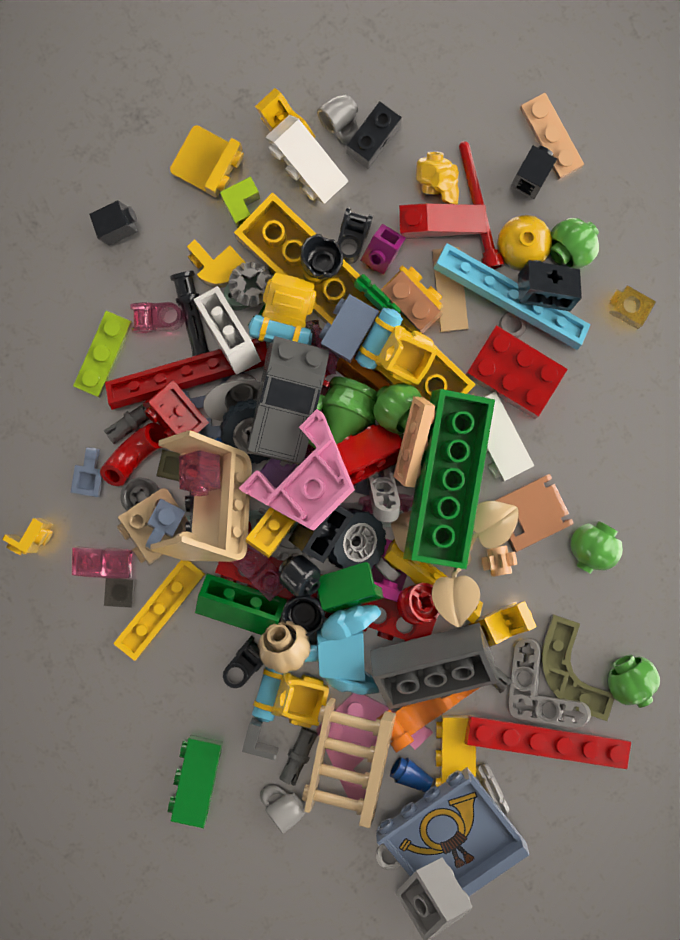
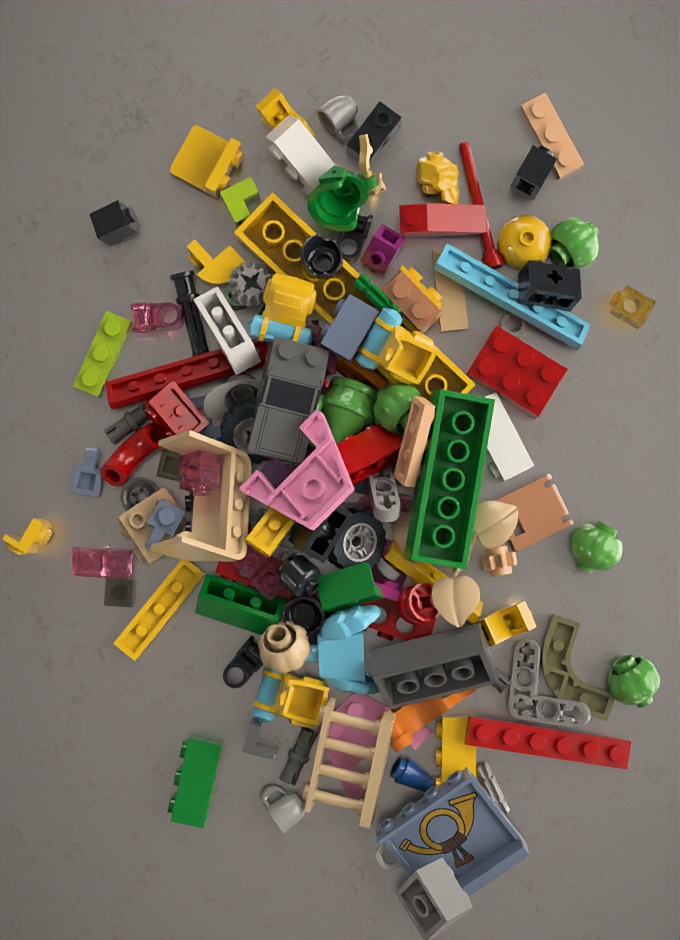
none -> green helmet [307,134,386,232]

